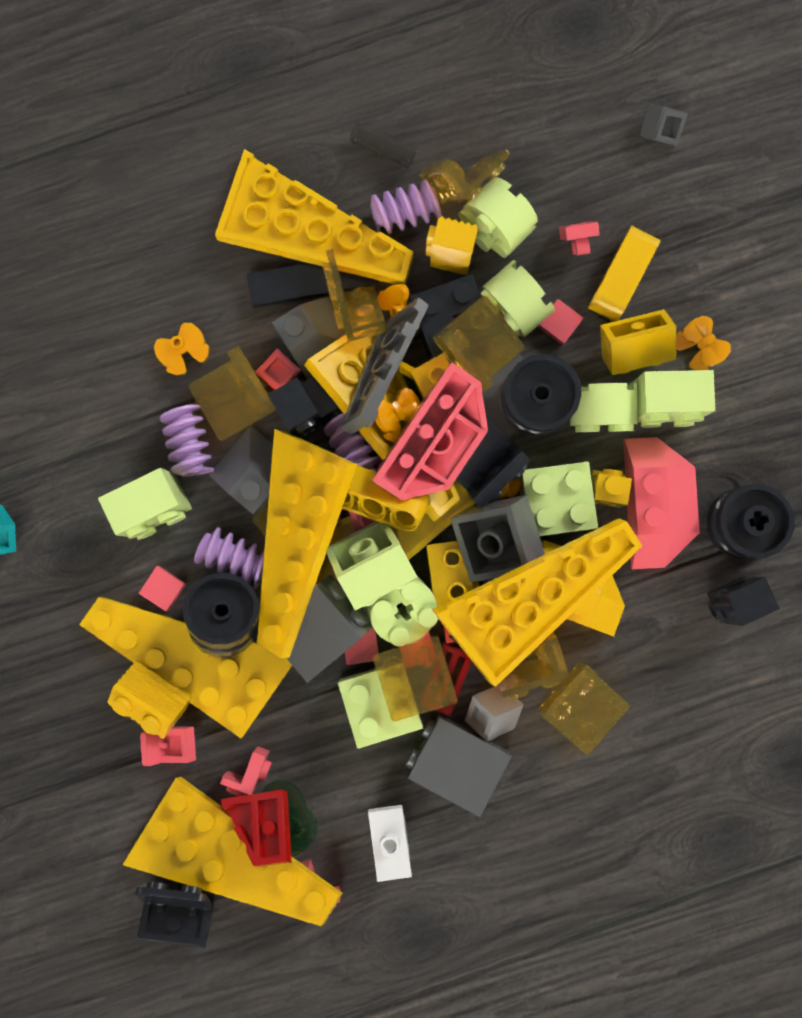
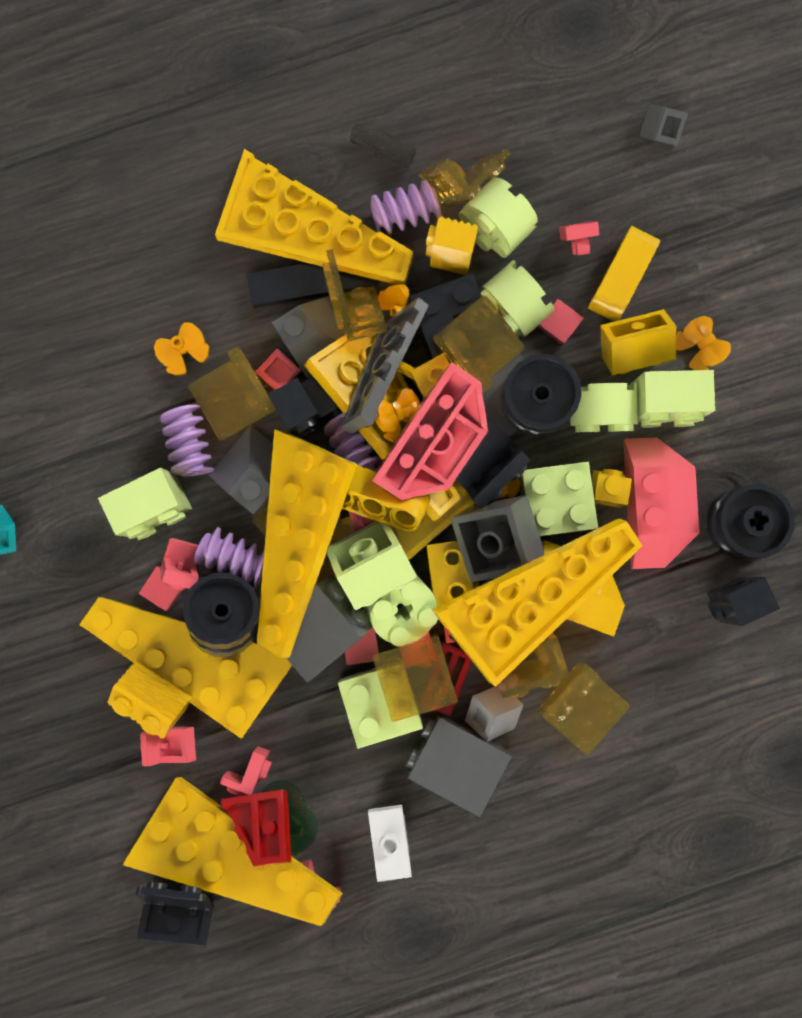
none -> coral bracket [160,538,199,590]

